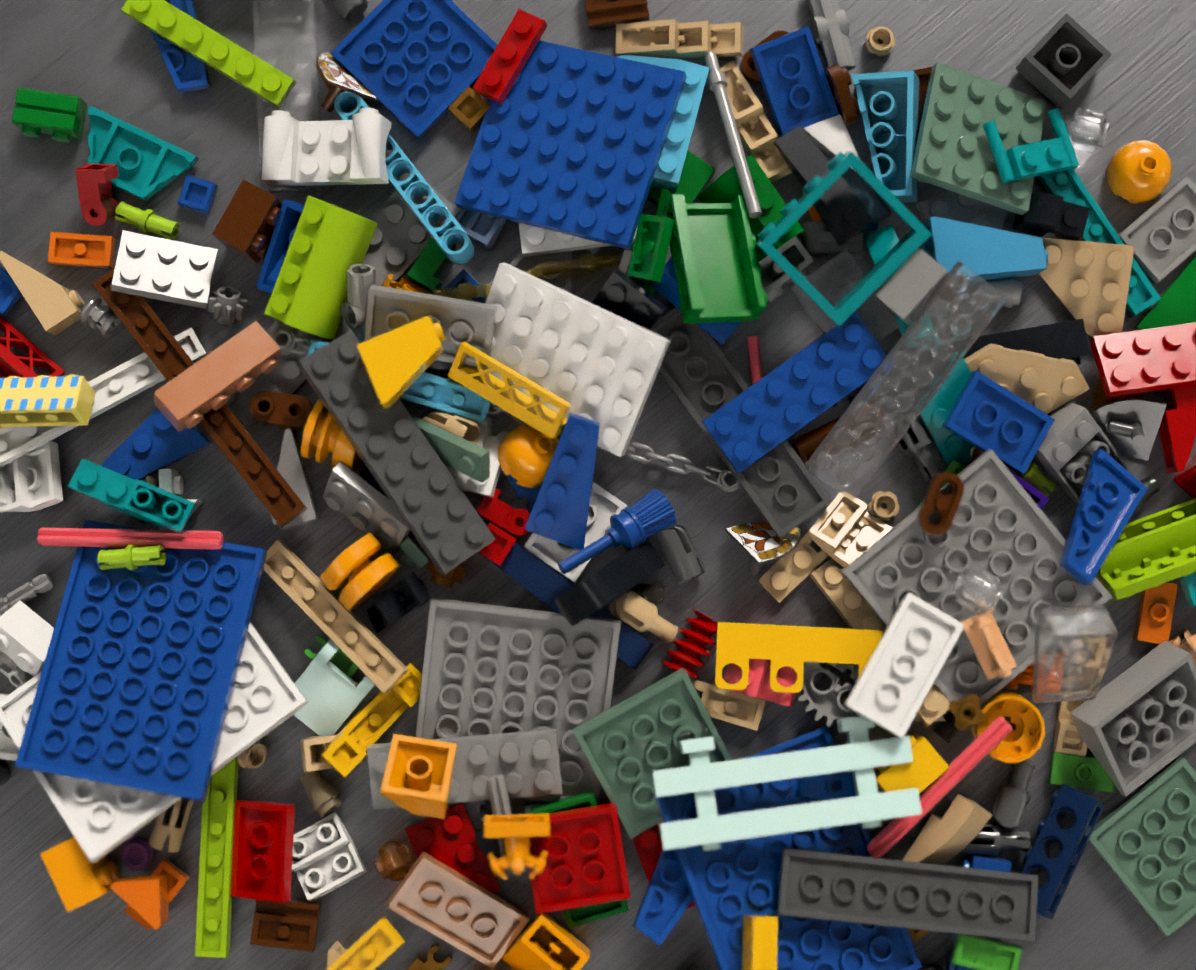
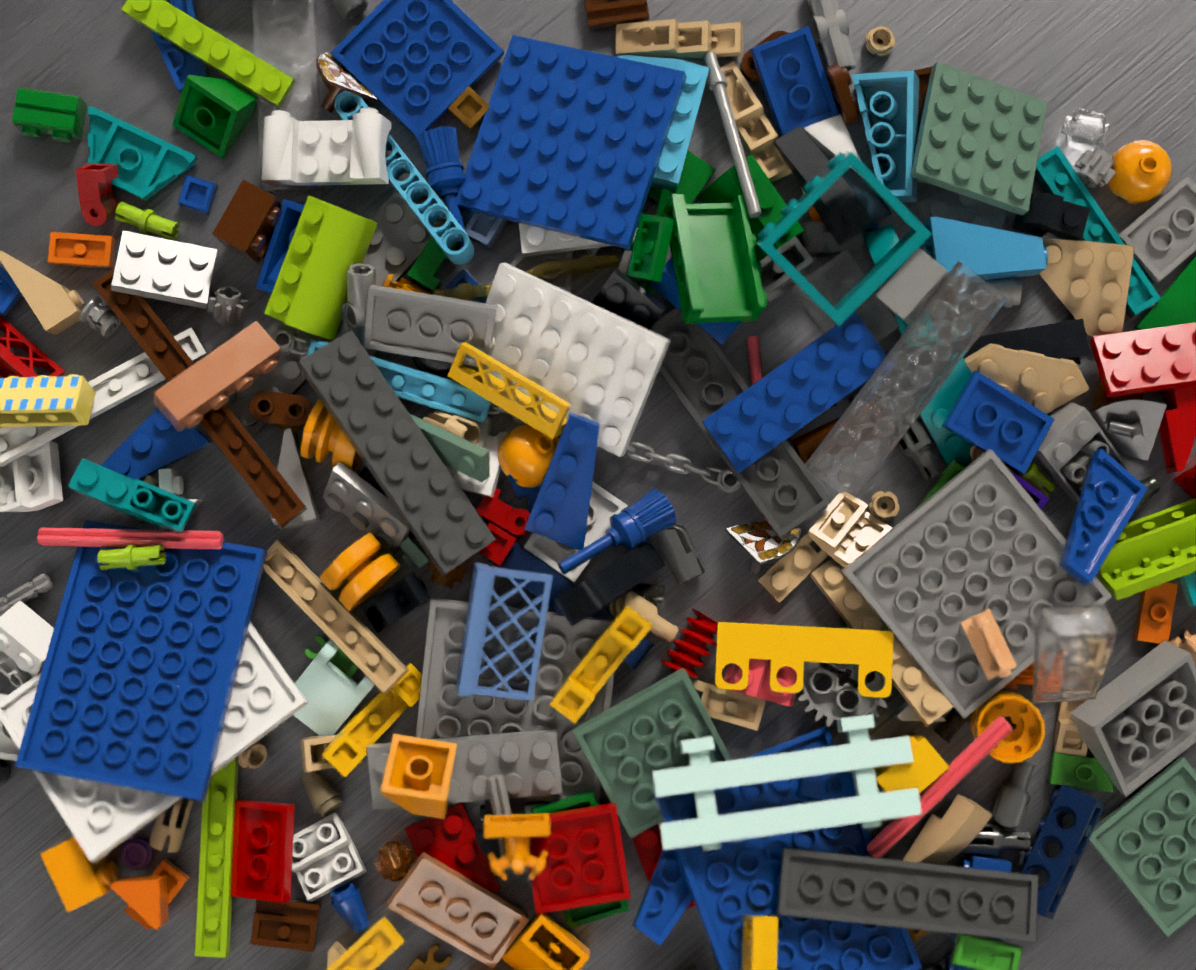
yellow slope [357,315,446,409] -> none
red plate [473,9,547,104] -> none
white plate [844,592,965,738] -> none
reddish brown plate [918,472,964,535] -> none
pearl gold plate [949,694,986,731] -> none
clear head [952,567,1004,615] -> none
teal plate [983,108,1080,184] -> none
dark grey brick [1015,13,1112,110] -> none
none -> green slope [172,75,258,159]
none -> blue cone [330,883,370,933]
none -> blue piece [416,126,466,251]
none -> medium blue fence [456,563,553,701]
none -> yellow slope [549,605,653,723]
none -> light grey gear [1075,149,1116,188]

